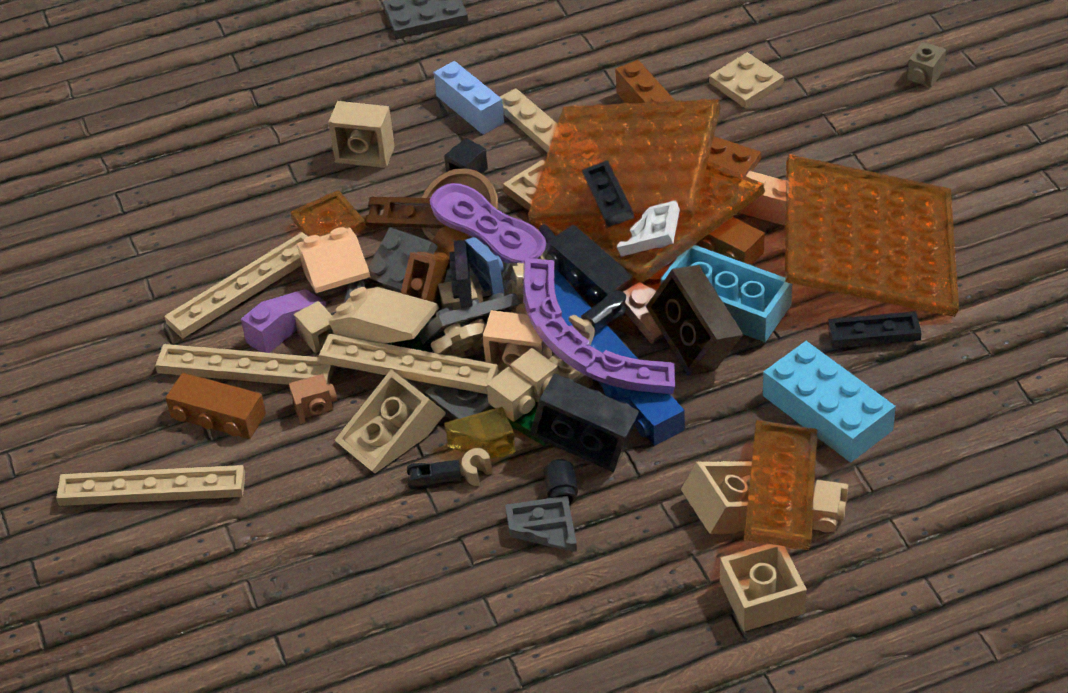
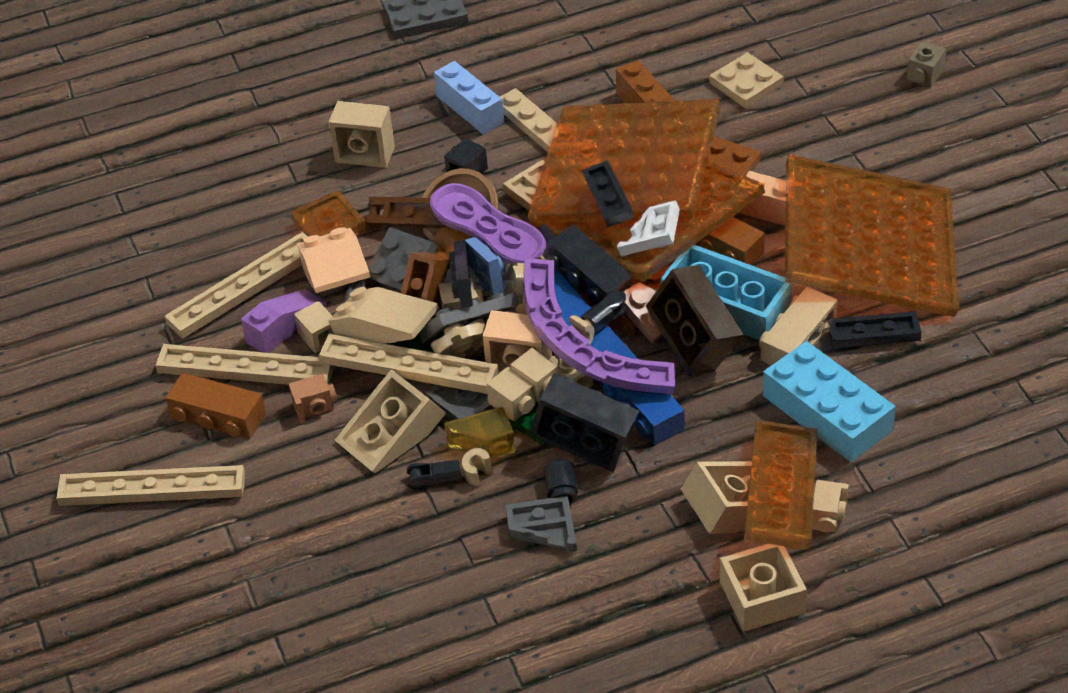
none -> tan brick [759,286,837,366]

